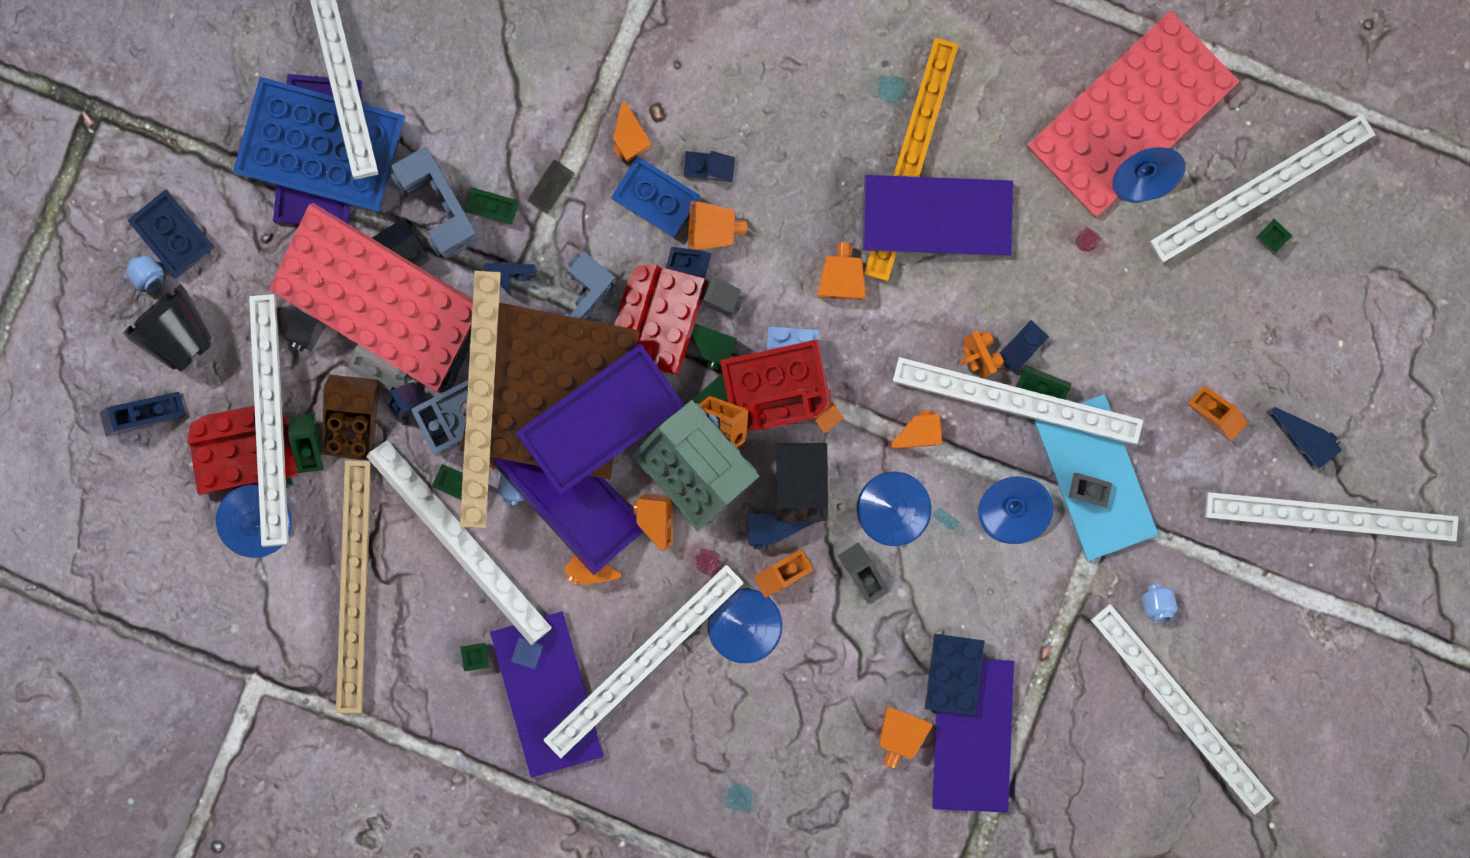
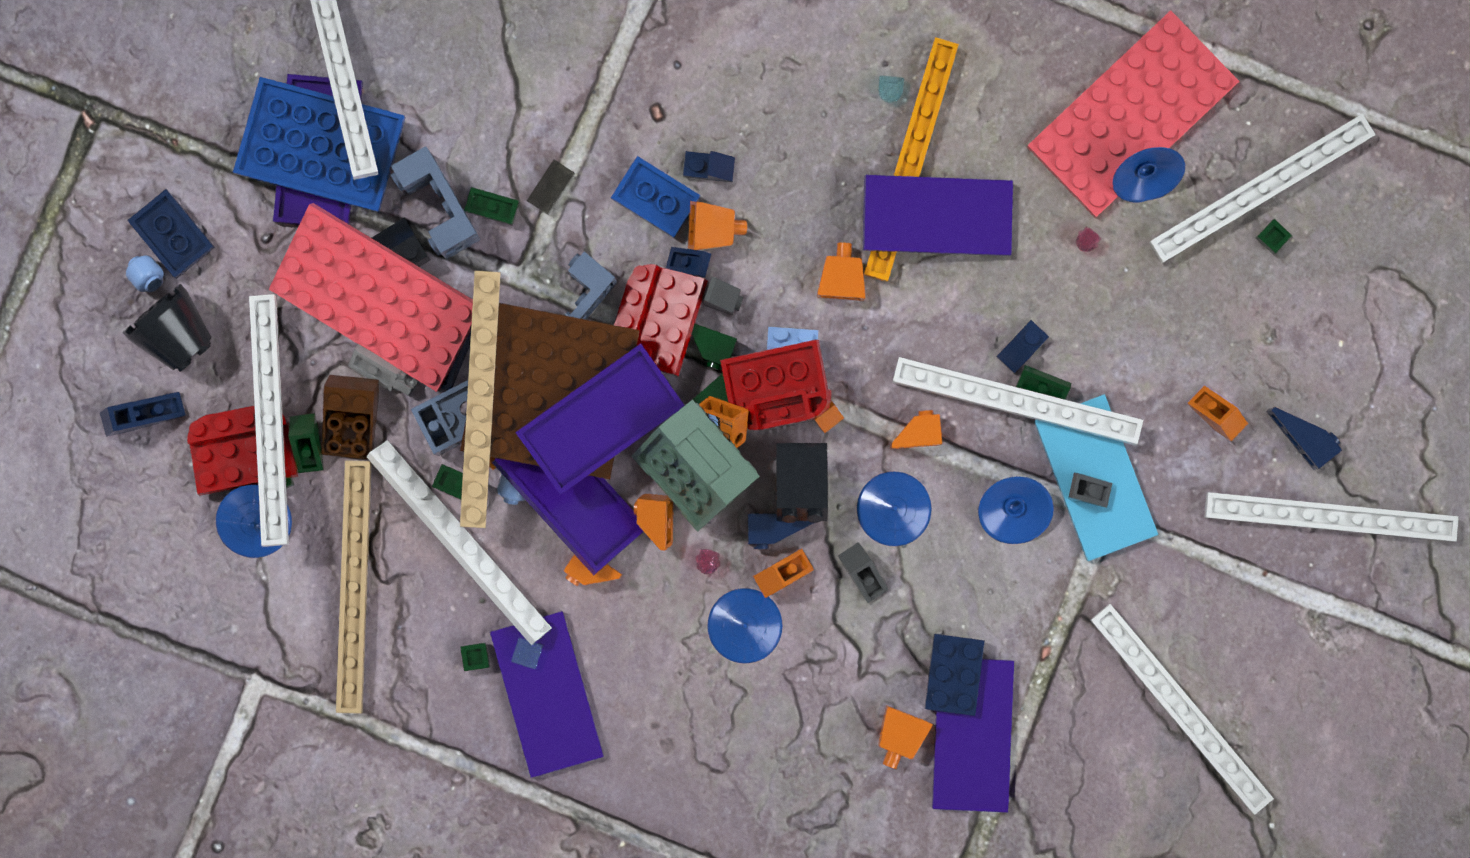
black slope [285,308,326,352] -> none
dark blue slope [385,382,426,423] -> none
dark blue slope [484,263,537,296] -> none
white plate [543,565,744,758] -> none
orange slope [612,102,652,164] -> none
clear light blue tile [725,783,752,811] -> none
clear light blue tile [933,507,960,530] -> none
orange hips [960,331,1004,379] -> none
light blue head [1142,584,1178,623] -> none

